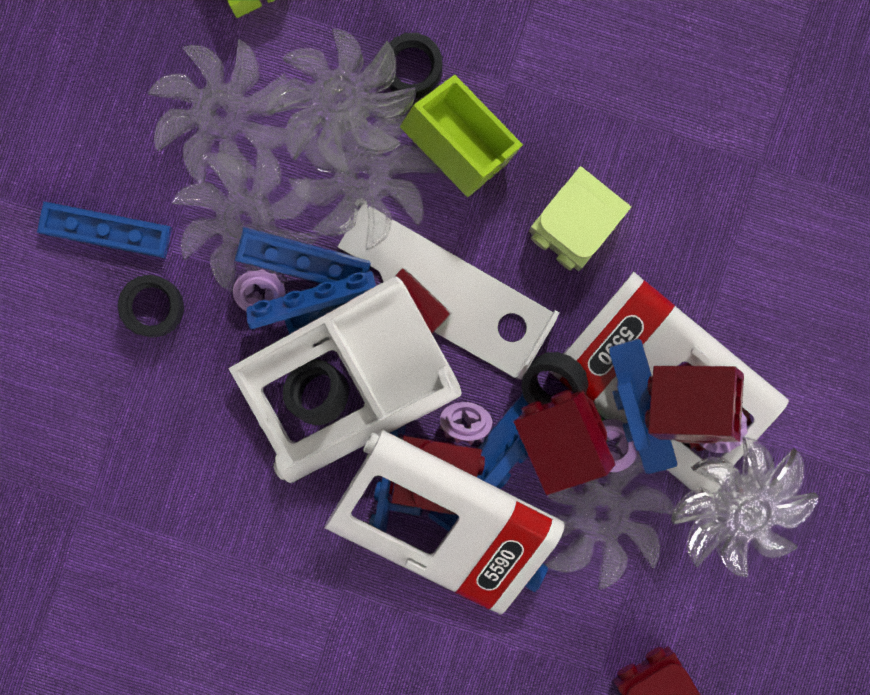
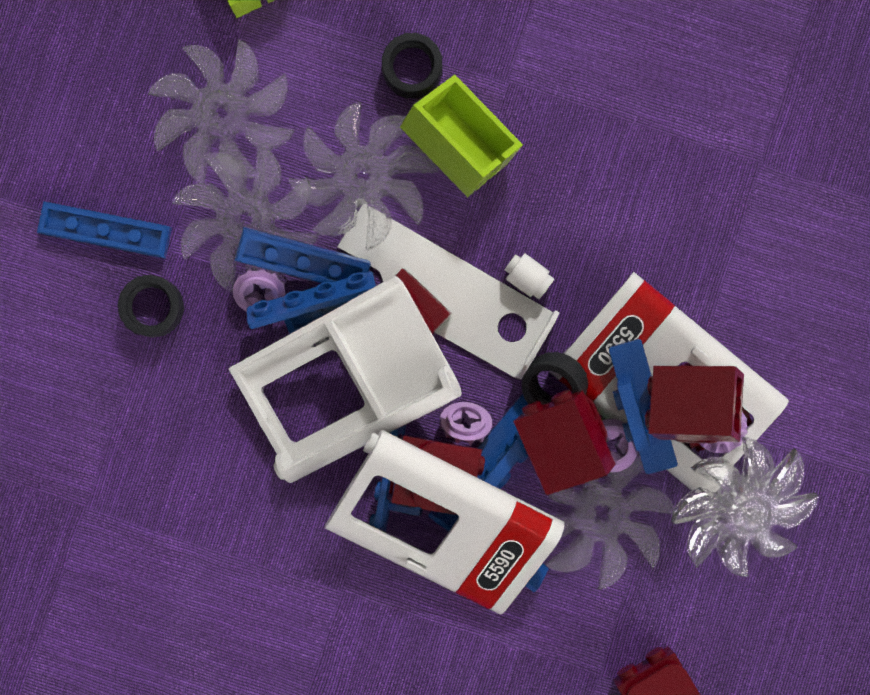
clear piece [266,29,416,174] -> none
black tyre [283,359,349,426] -> none
yellowish green brick [529,166,631,271] -> none
none -> white brick [504,253,554,299]

